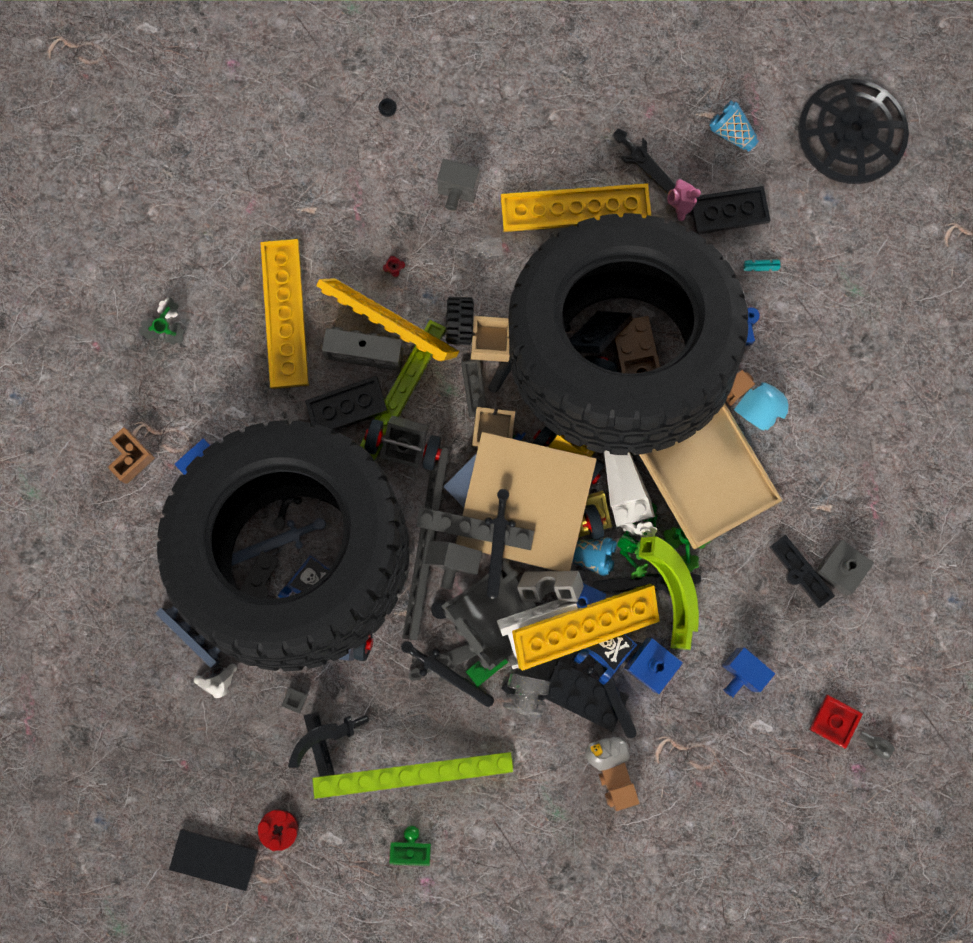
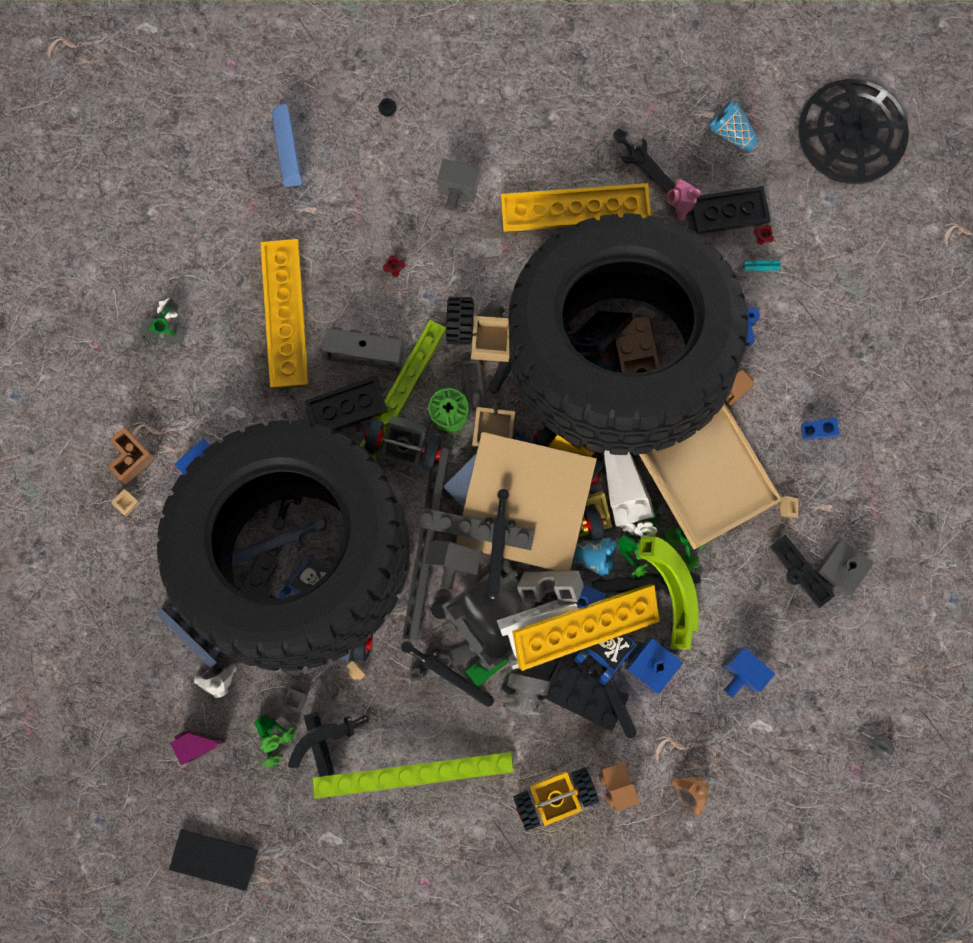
red plate [258,809,299,851] -> none
yellow plate [316,278,459,361] -> none
green plate [389,826,431,866] -> none
light grey piece [585,737,630,771] -> none
medium azure brick [734,382,789,431] -> none
red plate [809,695,863,749] -> none
none -> tan plate [111,489,140,517]
none -> magenta slope [170,730,225,765]
none -> plant [254,715,297,768]
none -> medium blue brick [271,103,303,187]
none -> tan plate [347,661,367,681]
none -> bright green wheel [428,388,469,434]
none -> dark grey cone [477,299,505,318]
none -> brick [513,767,599,831]
none -> medium nougat rock [671,777,709,816]
none -> dark red plate [753,225,774,245]
none -> tan plate [780,496,798,518]
none -> blue leg [801,418,839,440]

